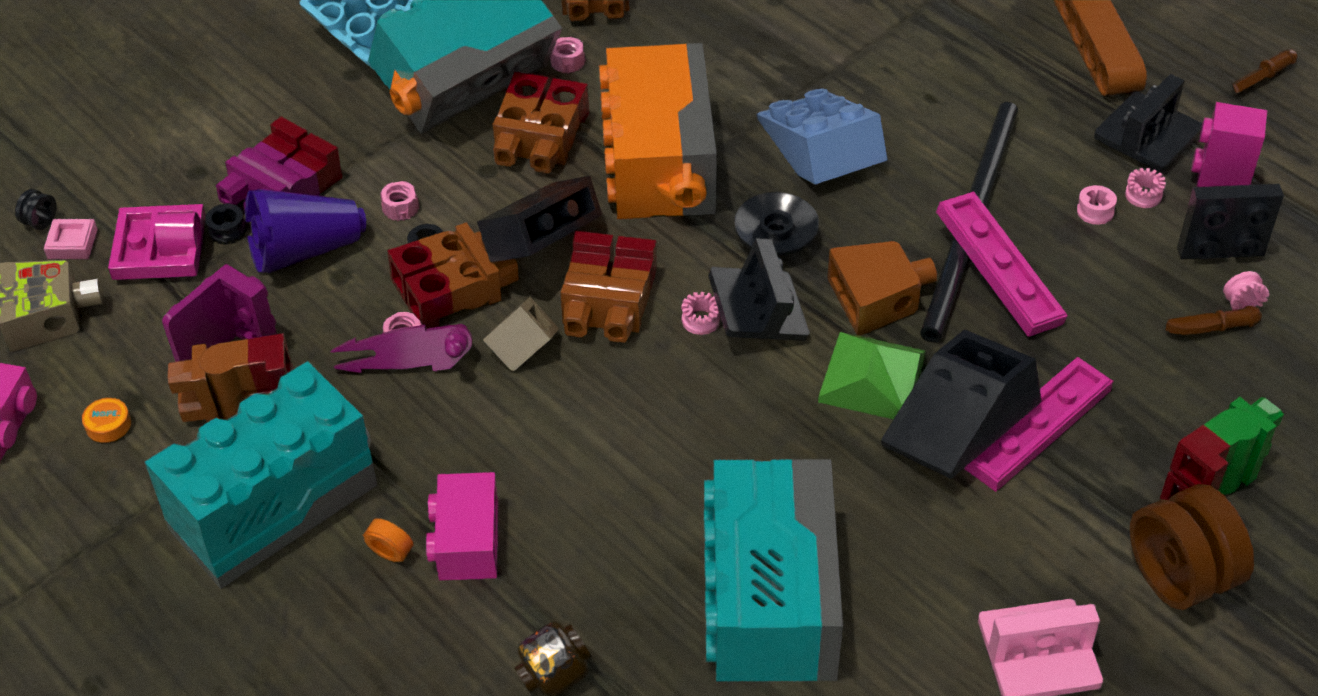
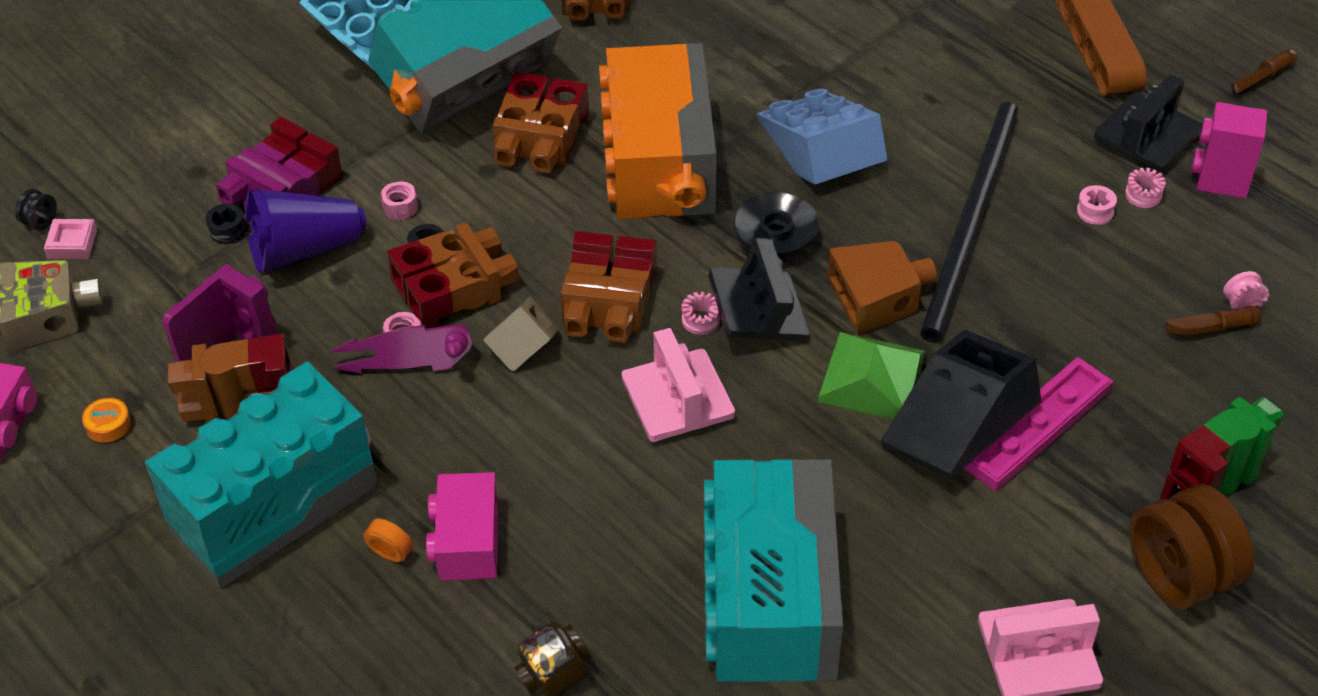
dark pink plate [108,204,206,280] -> none
black brick [477,175,602,262] -> none
bright pink axle [550,37,585,73] -> none
dark pink tile [936,192,1068,337] -> none
black plate [1177,184,1284,260] -> none
none -> bright pink bracket [622,328,735,442]

